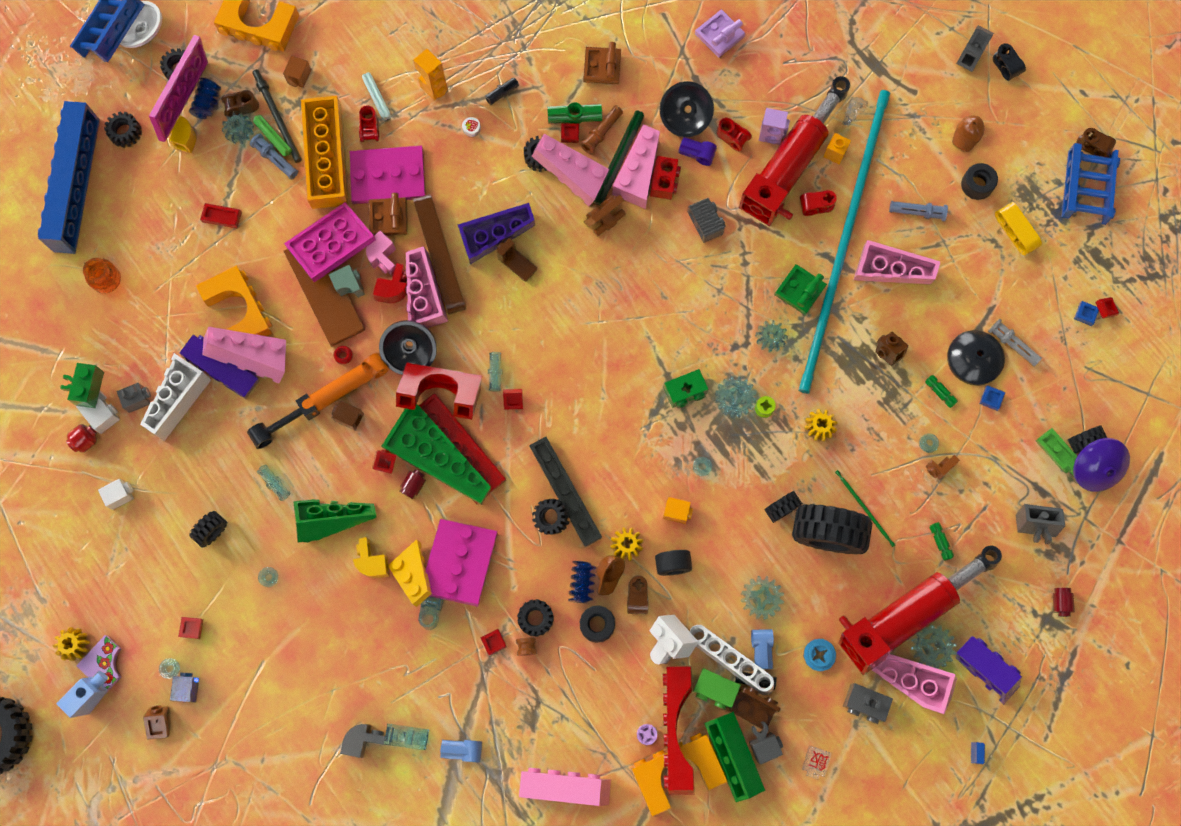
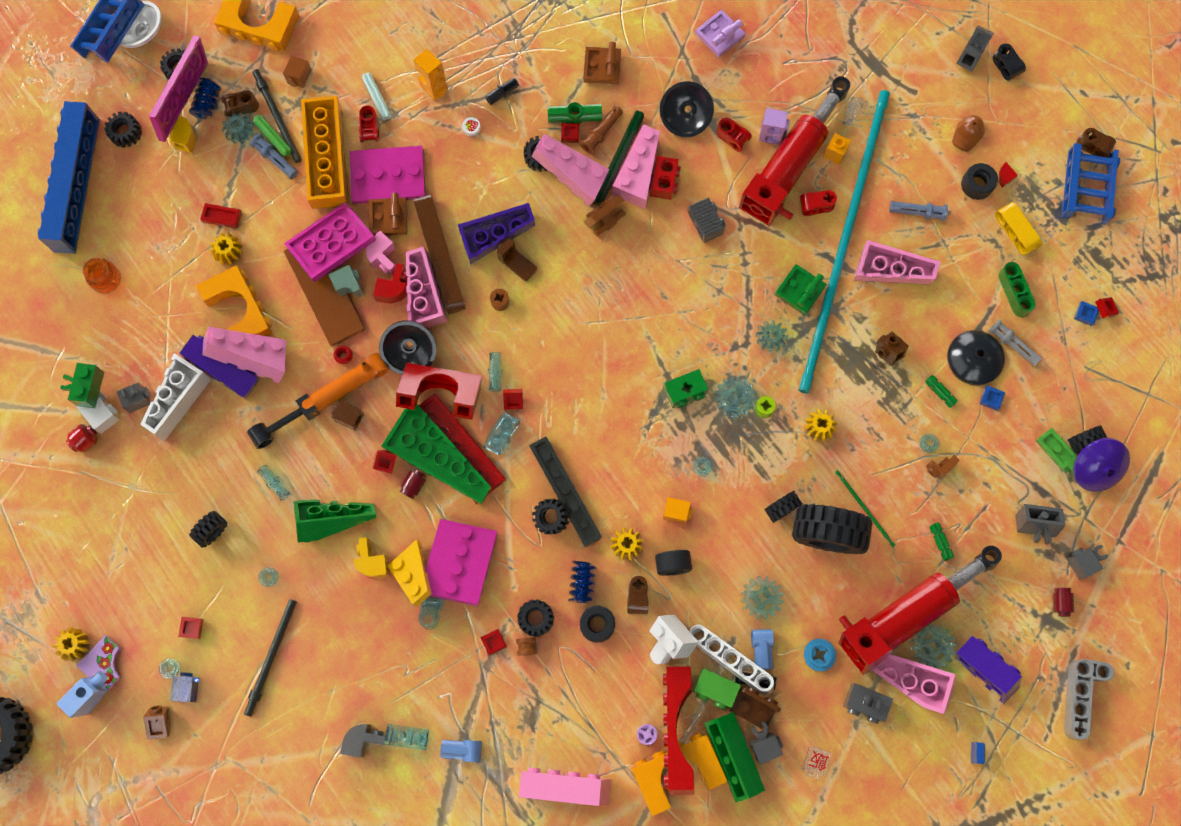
white brick [98,479,134,510] -> none
dark orange cap [596,555,625,595] -> none
dark purple piece [678,137,717,166] -> none
none -> yellow gear [210,232,242,265]
none -> pearl dark grey bar [244,599,297,717]
none -> clear light blue slope [484,412,520,455]
none -> dark orange wheel [490,289,510,311]
none -> green beam [998,262,1036,318]
none -> red tile [999,162,1018,188]
none -> light grey beam [1064,659,1114,740]
none -> dark grey brick [1067,545,1108,580]

